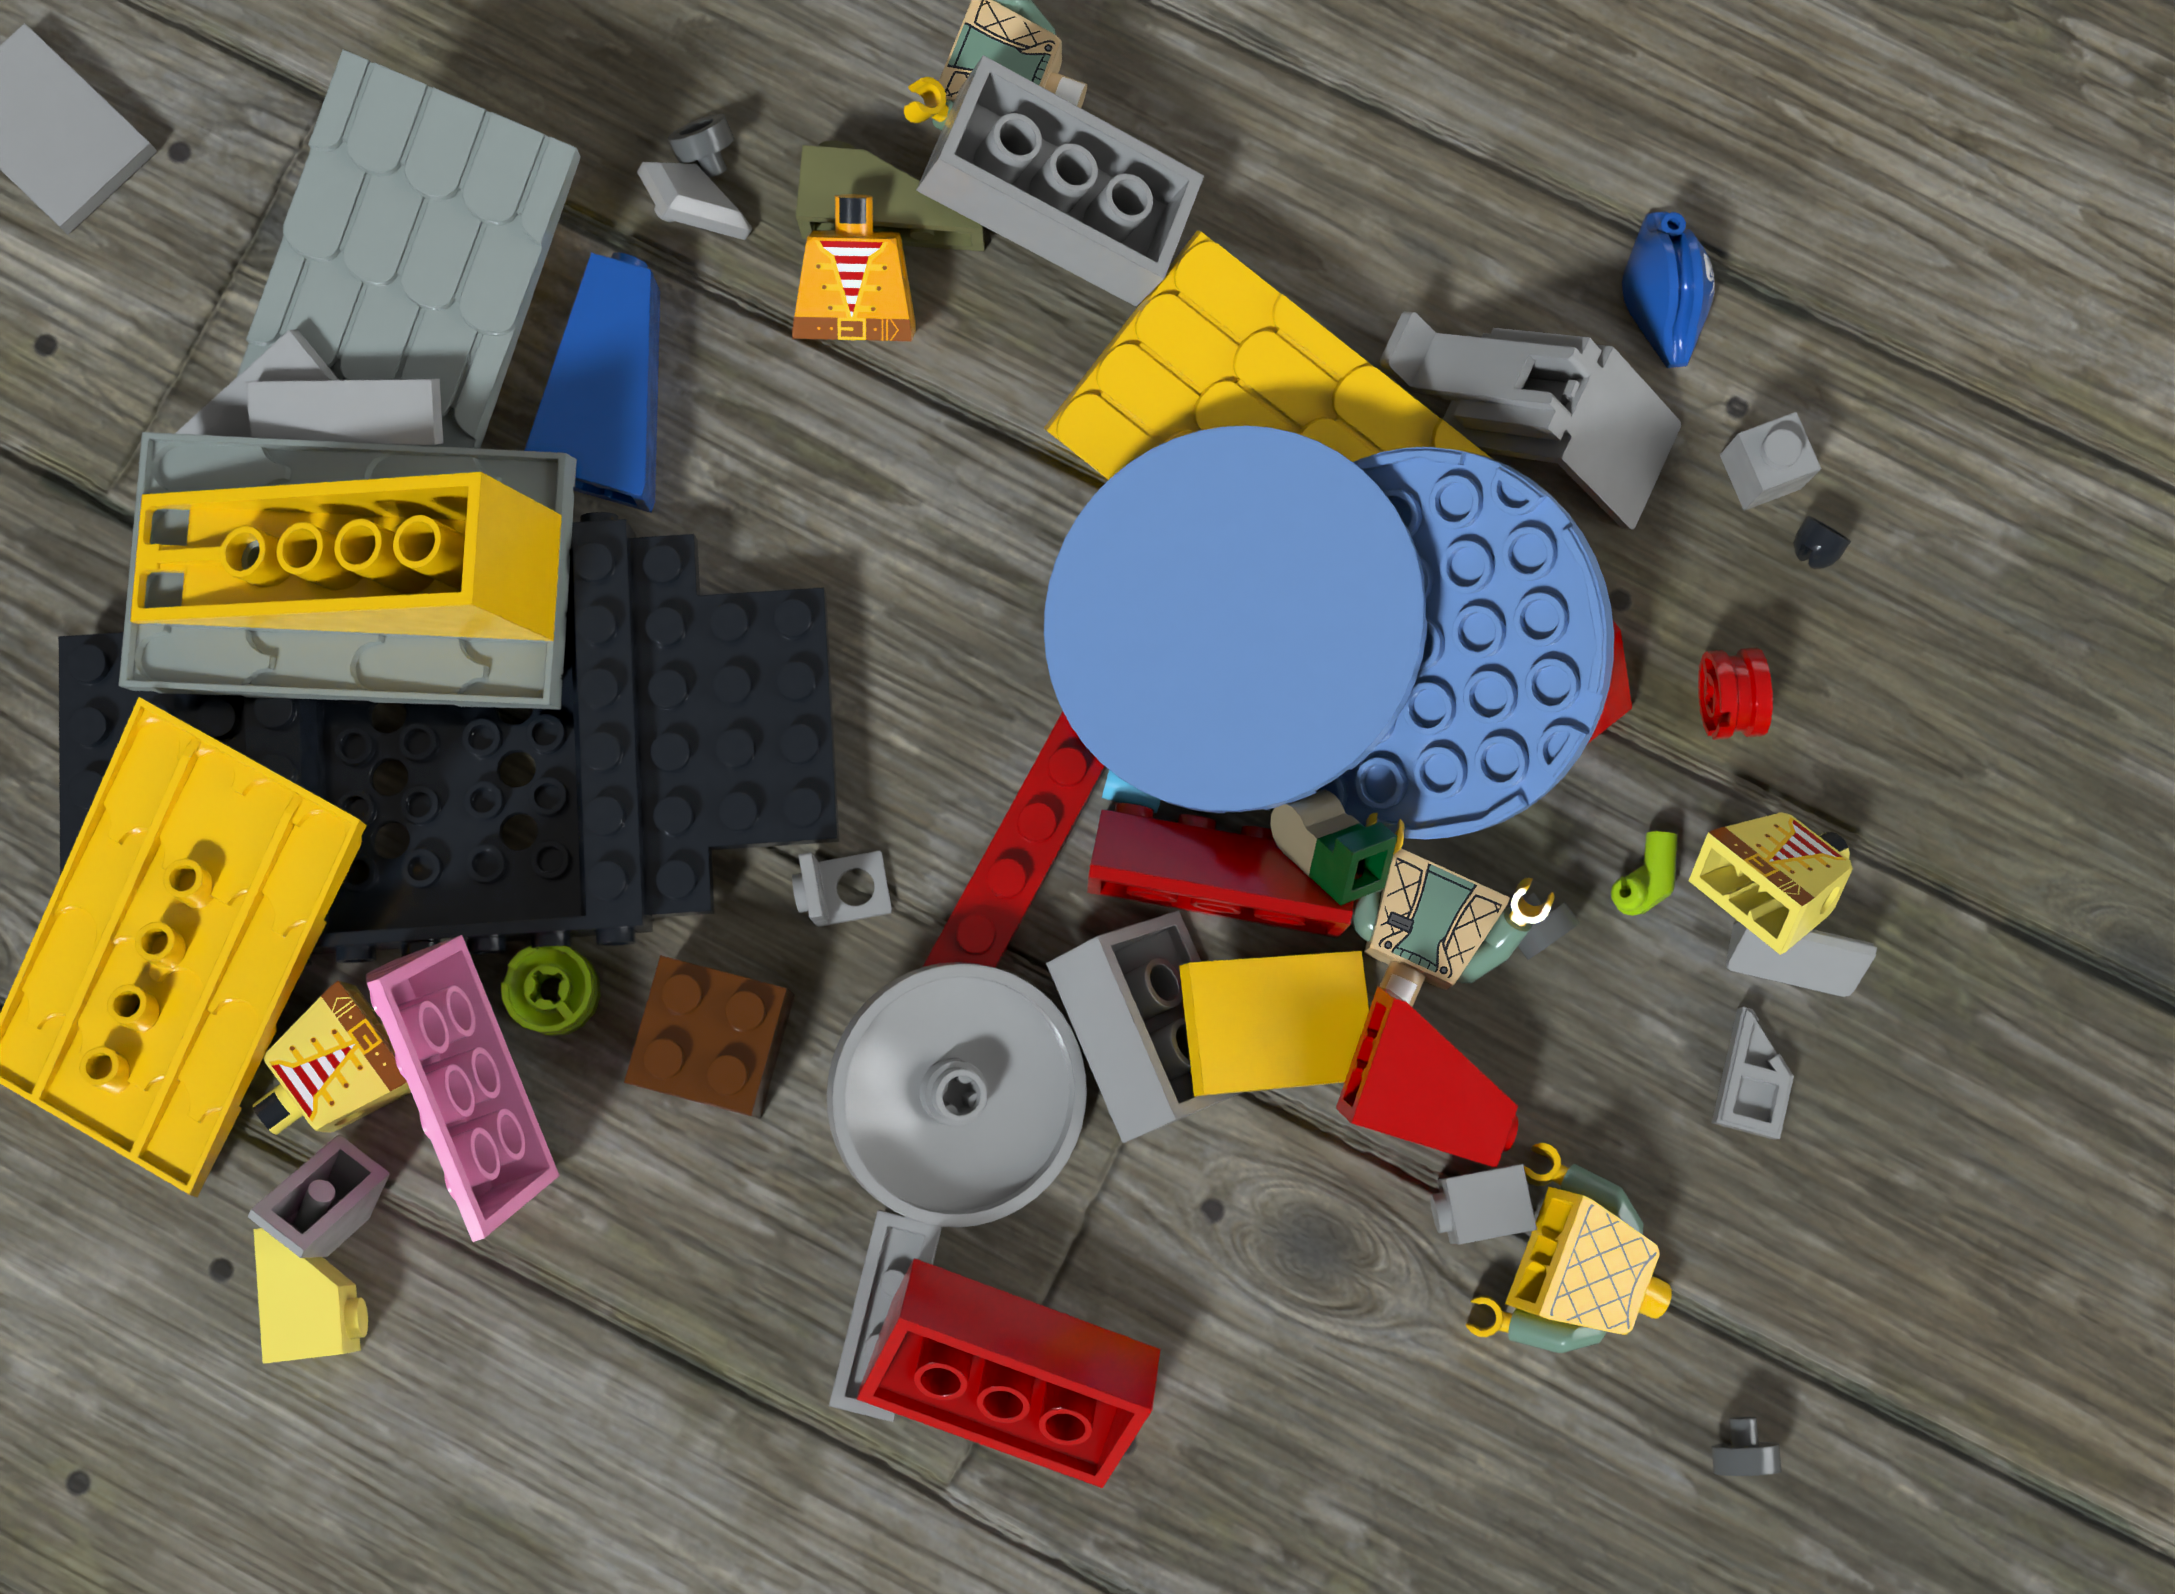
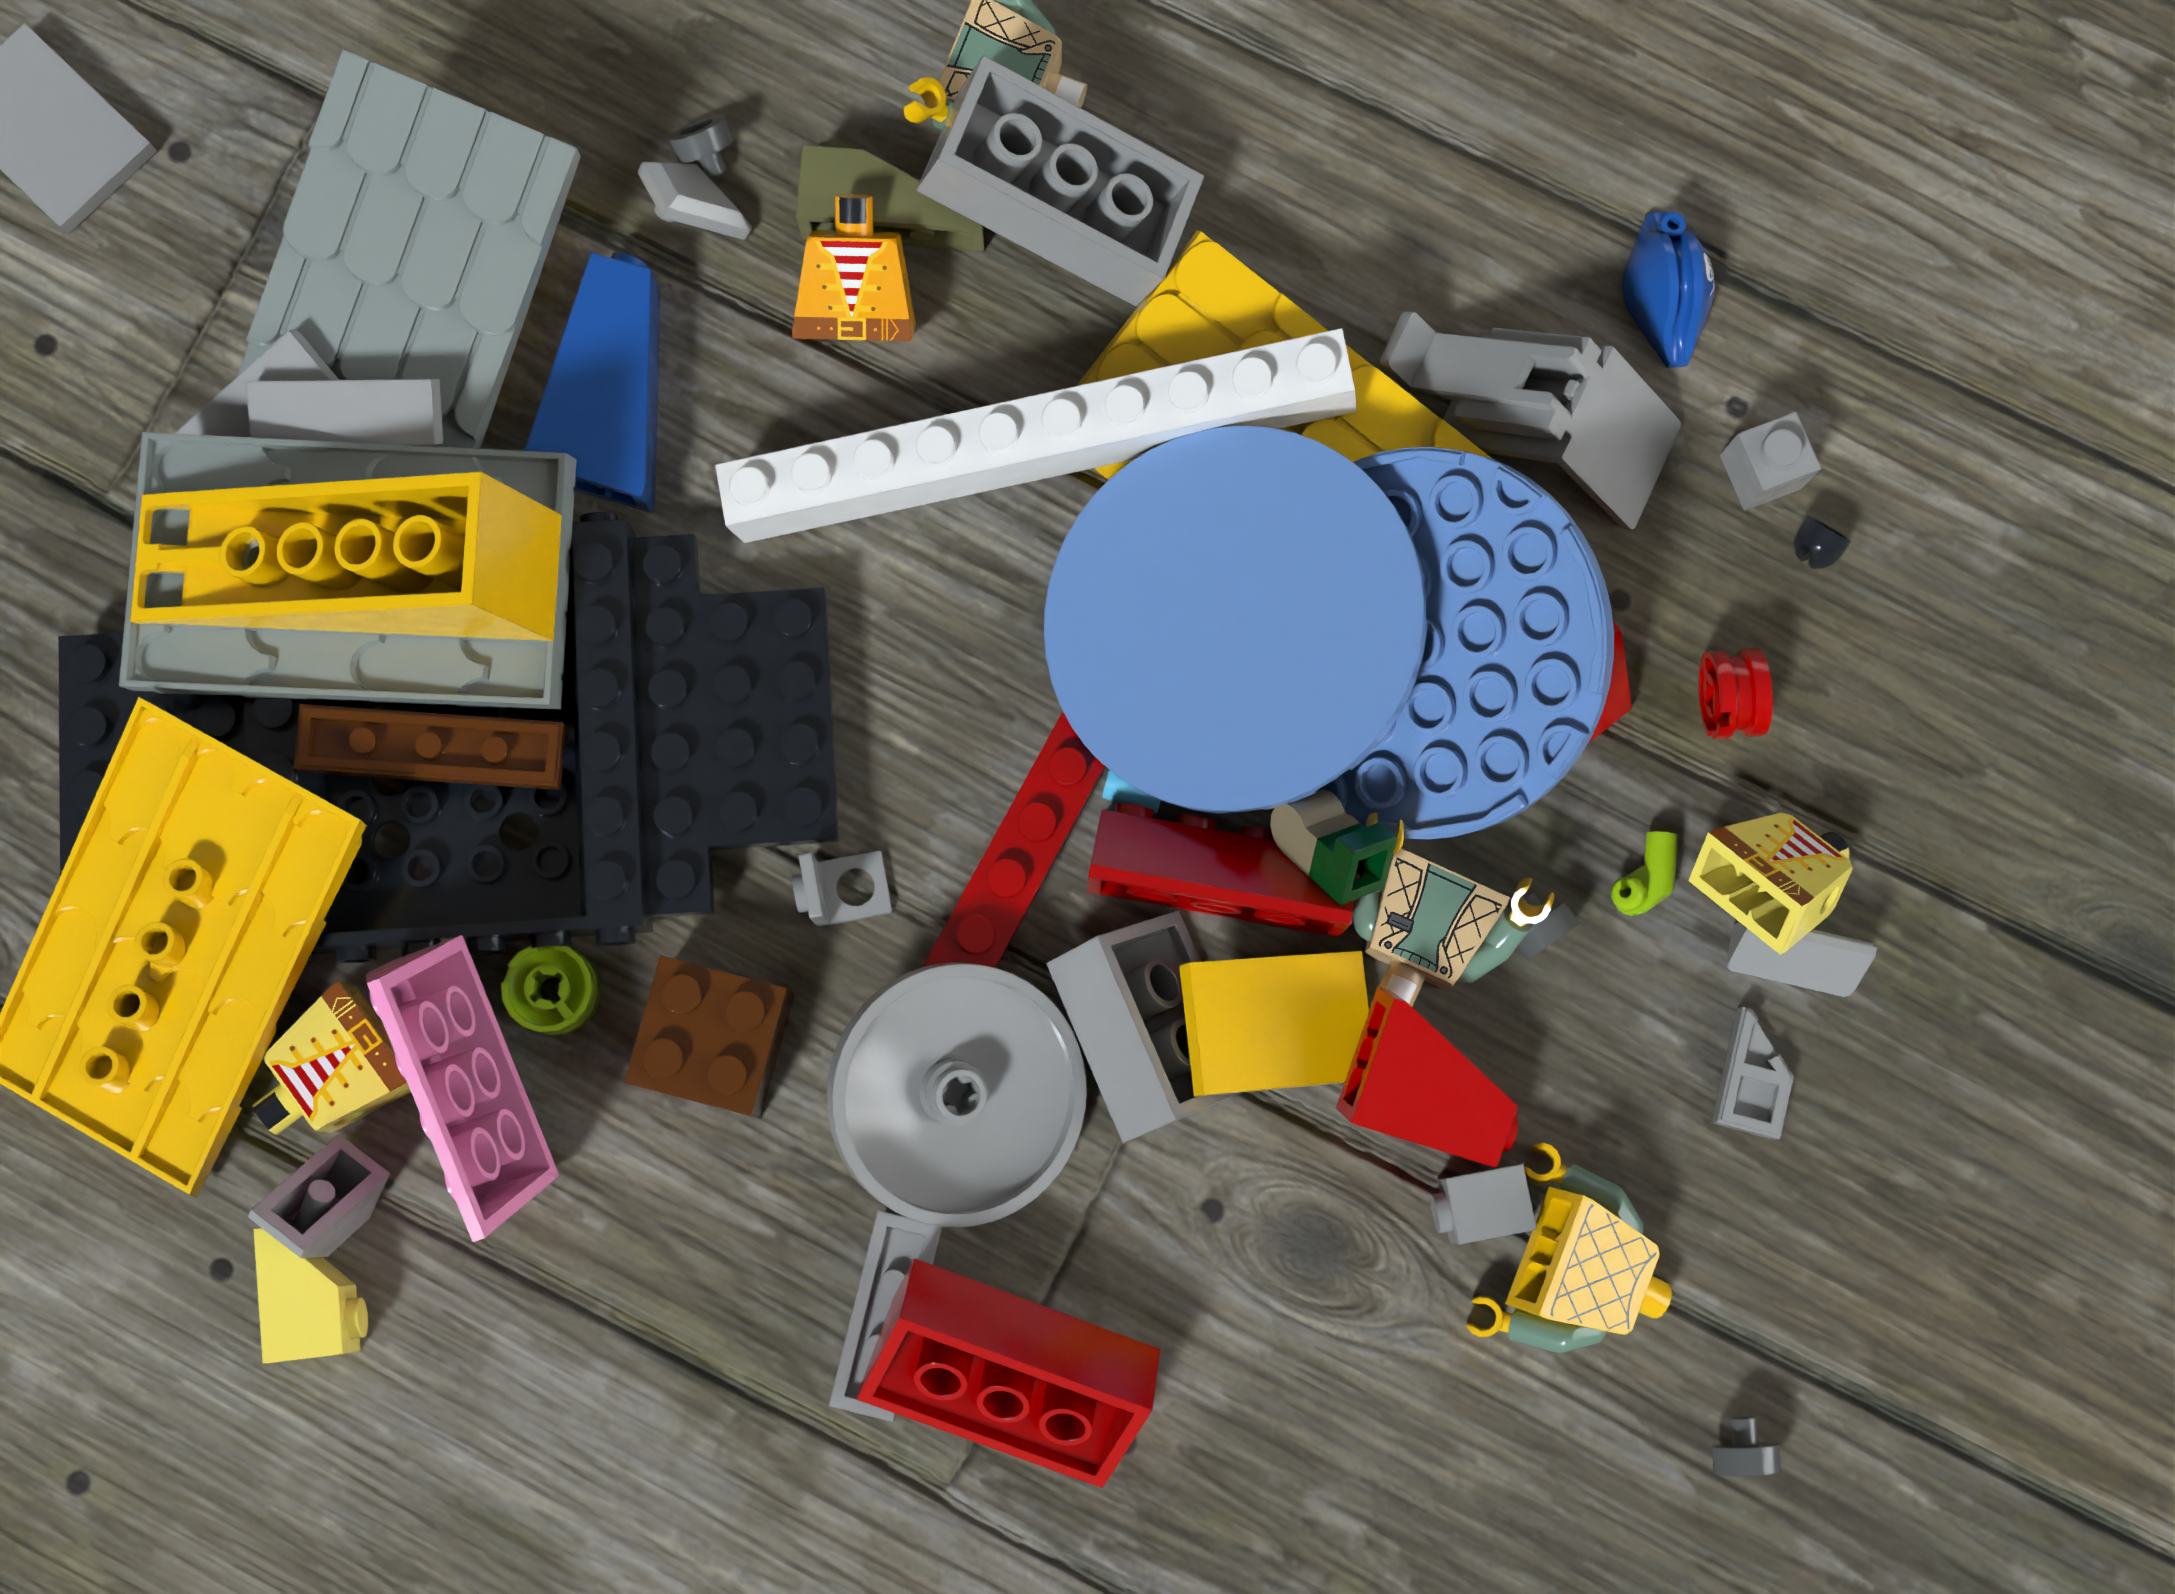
none -> reddish brown tile [293,704,566,790]
none -> white brick [715,328,1357,543]

